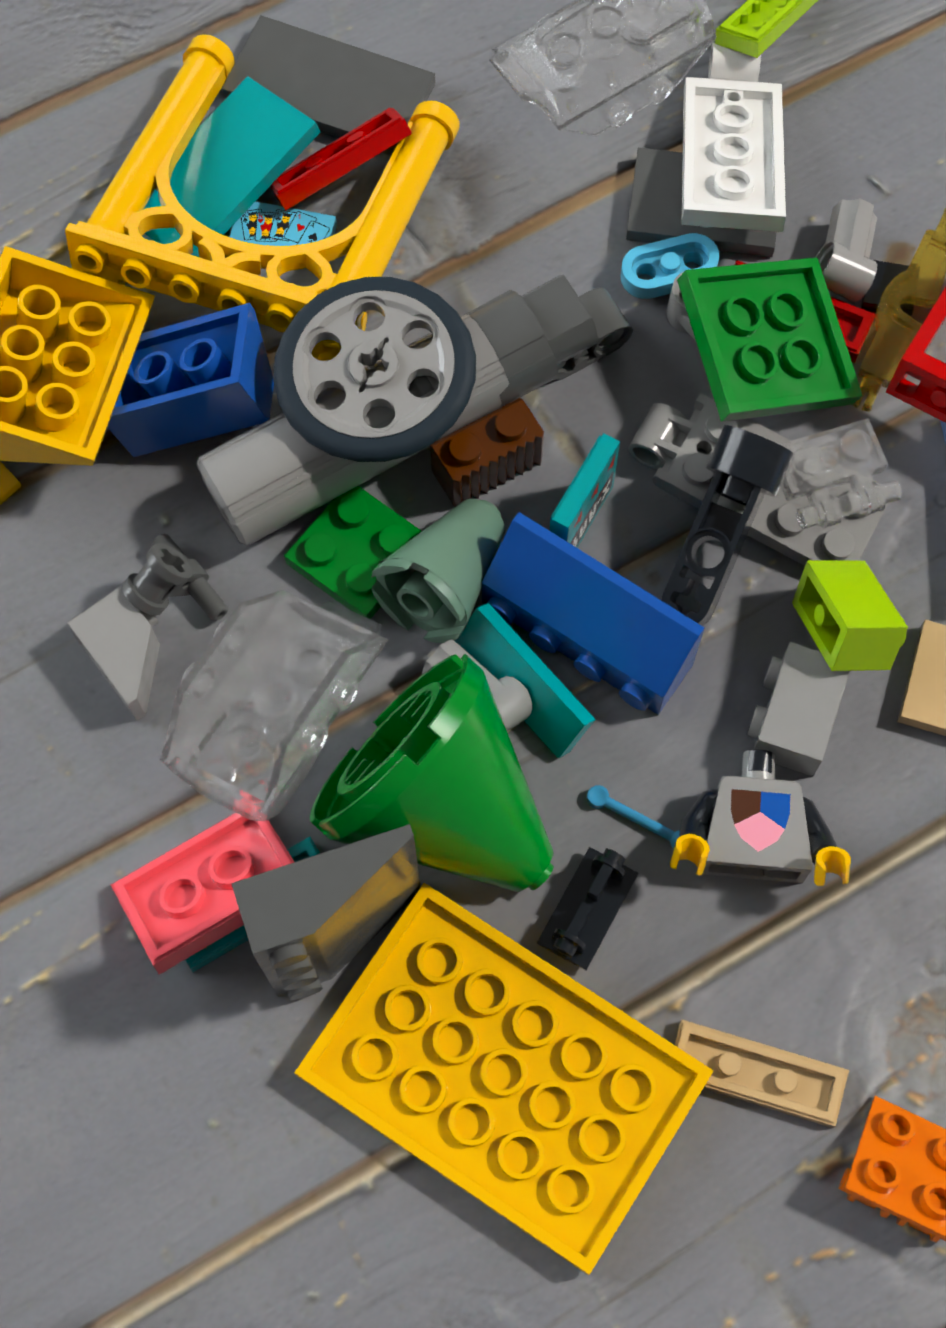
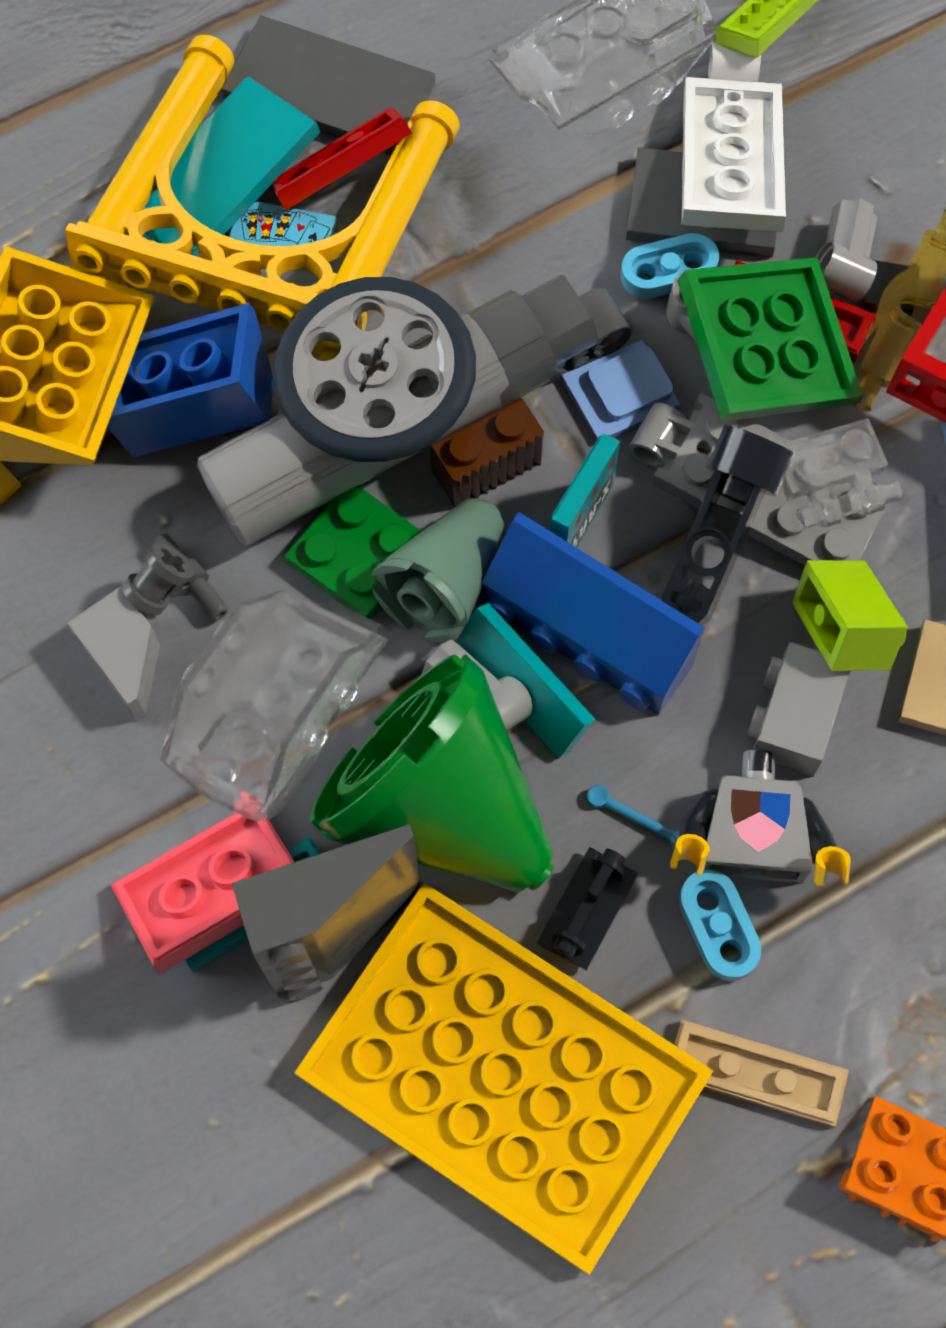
none -> light blue piece [562,340,680,440]
none -> medium azure plate [679,869,761,981]

